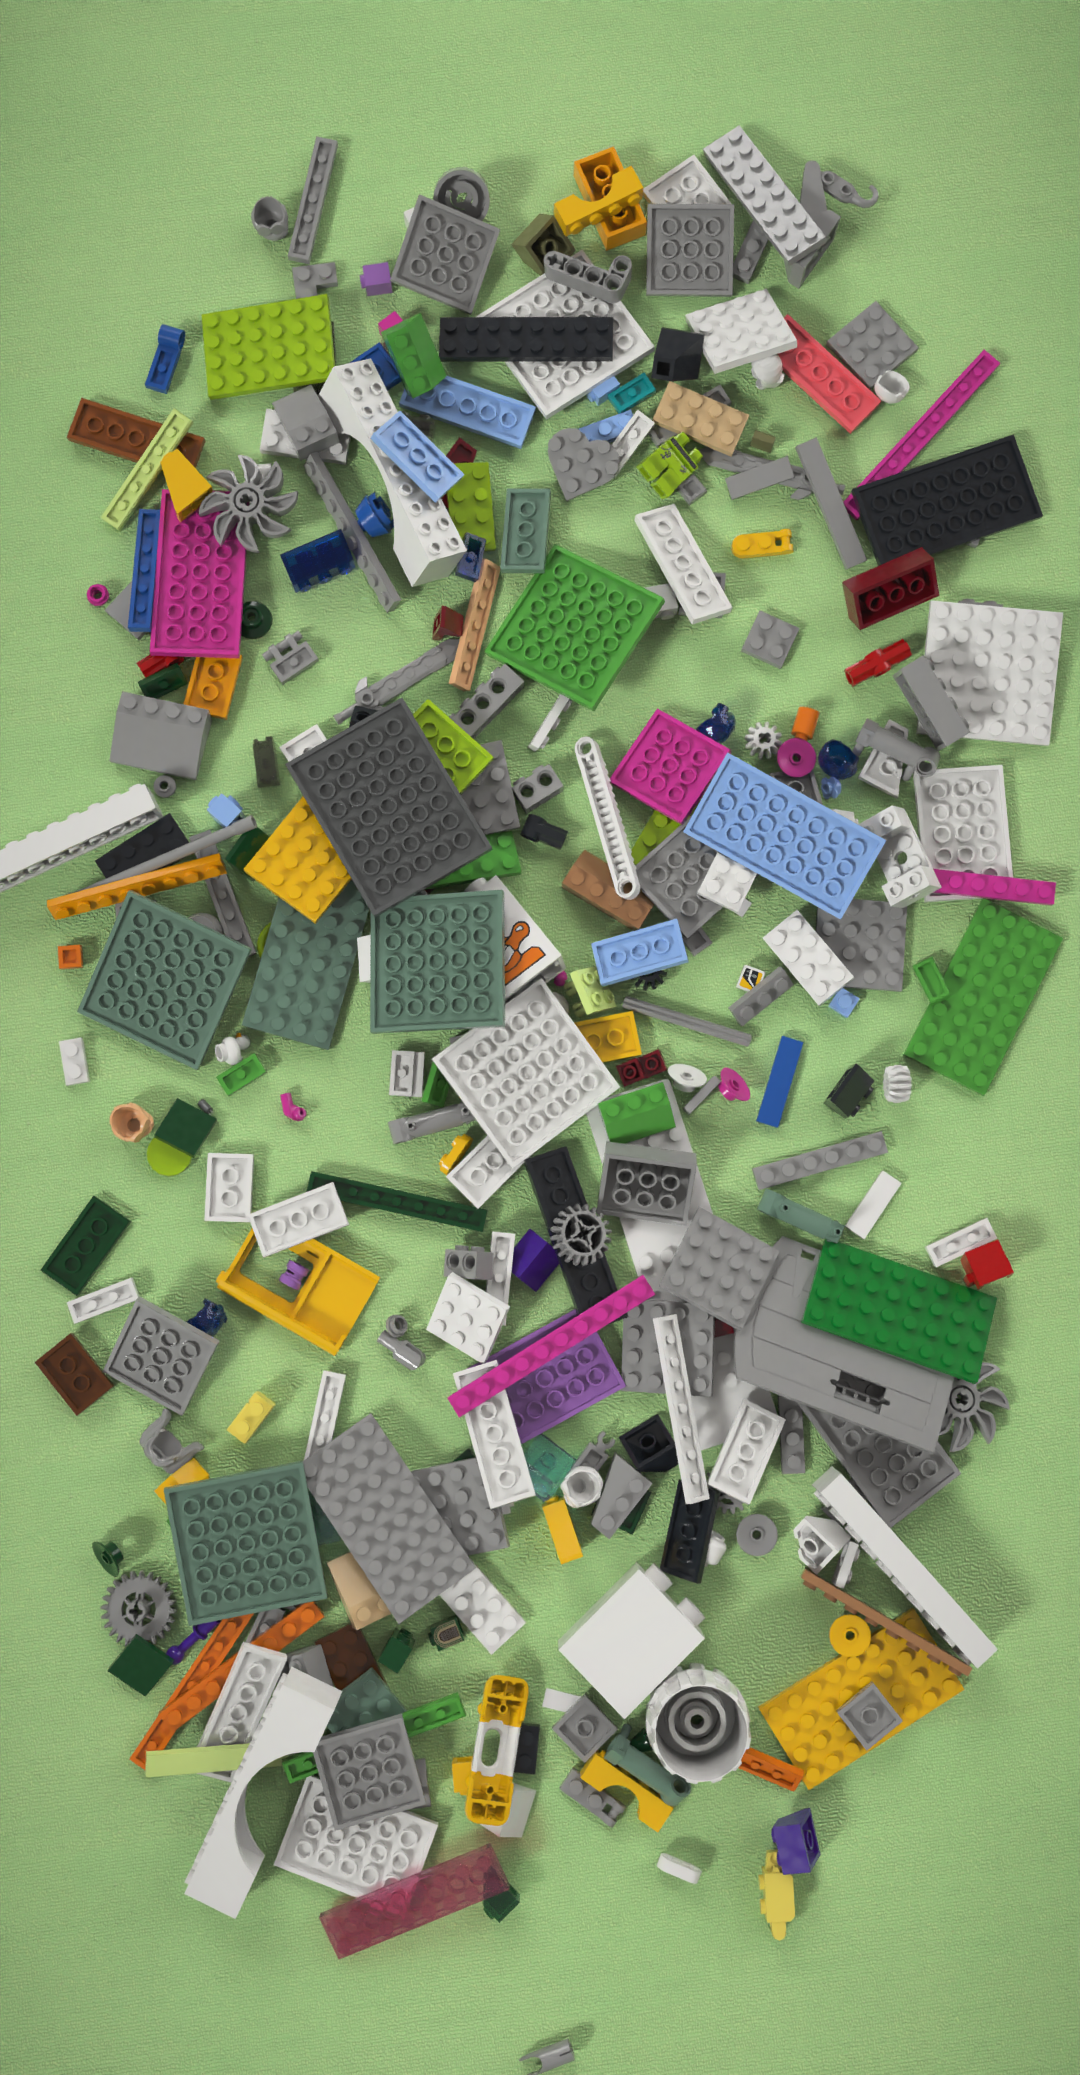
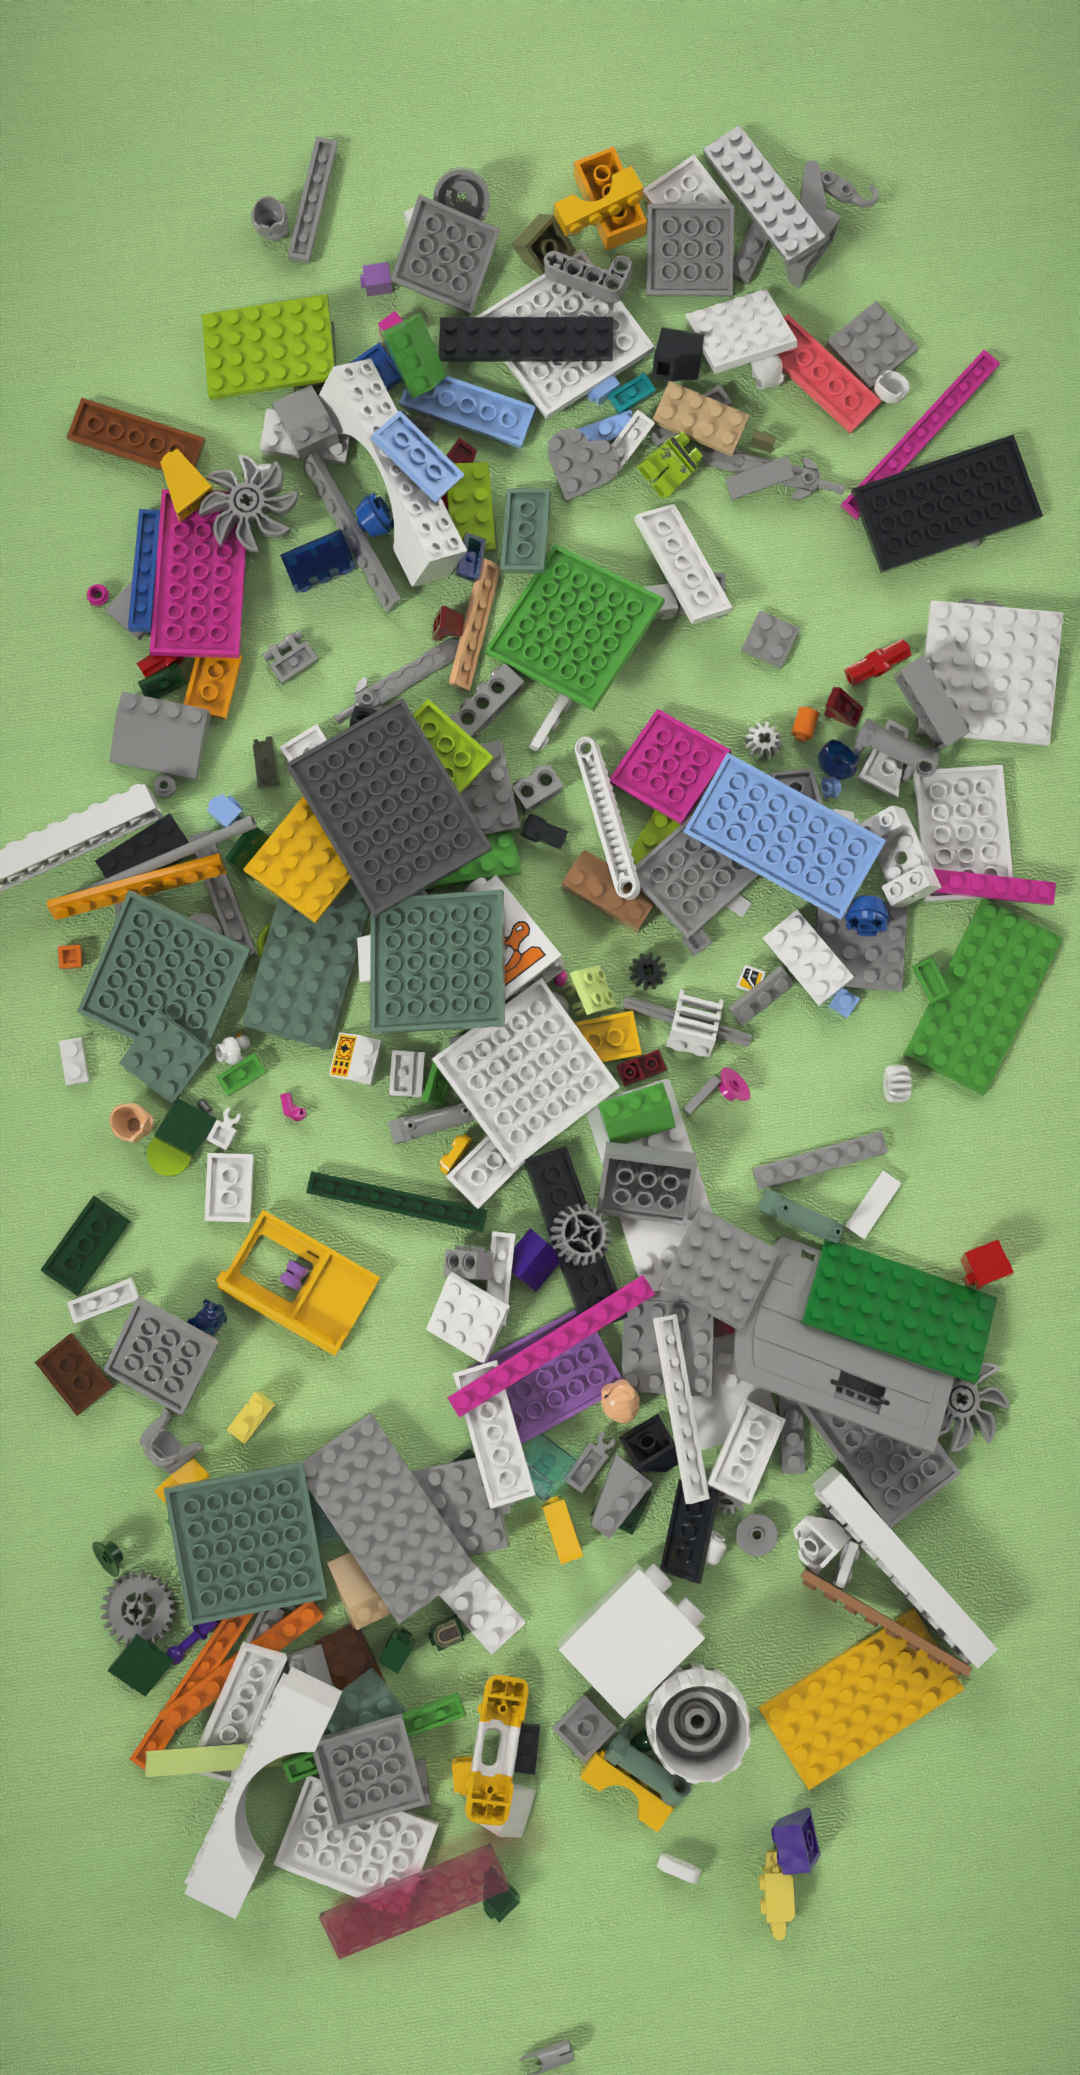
yellowish green tile [101,408,193,531] -> none
blue plate [145,324,185,394] -> none
dark green piece [241,601,272,639] -> none
white tile [248,1182,349,1258] -> none
light grey plate [292,262,338,299] -> none
white plate [304,1370,346,1460] -> none
light grey arm [377,1330,426,1370] -> none
light grey plate [386,1315,407,1338] -> none
white sticker [542,1688,581,1712] -> none
white hair [560,1466,603,1508] -> none
light grey plate [560,1768,626,1828] -> none
light blue plate [591,919,689,987] -> none
white piece [668,1064,707,1092] -> none
light grey tile [676,474,707,506] -> none
clear blue hair [696,703,736,744] -> none
white plate [697,853,757,913] -> none
yellow plate [731,529,794,559] -> none
orange plate [738,1747,804,1792] -> none
blue tile [756,1036,804,1128] -> none
dark pink piece [777,738,816,777] -> none
light grey tile [795,437,867,570] -> none
black slope [823,1063,874,1119] -> none
yellow piece [829,1614,871,1657] -> none
light grey plate [836,1681,903,1750] -> none
dark red brick [842,547,939,630] -> none
white plate [925,1218,997,1267] -> none
none -> sand green plate [119,1009,213,1104]
none -> white plate [206,1108,242,1150]
none -> white slope [329,1032,383,1086]
none -> light nougat hair [601,1379,640,1423]
none -> white plate [666,989,724,1057]
none -> dark red slope [824,687,863,728]
none -> blue cone [845,896,890,937]

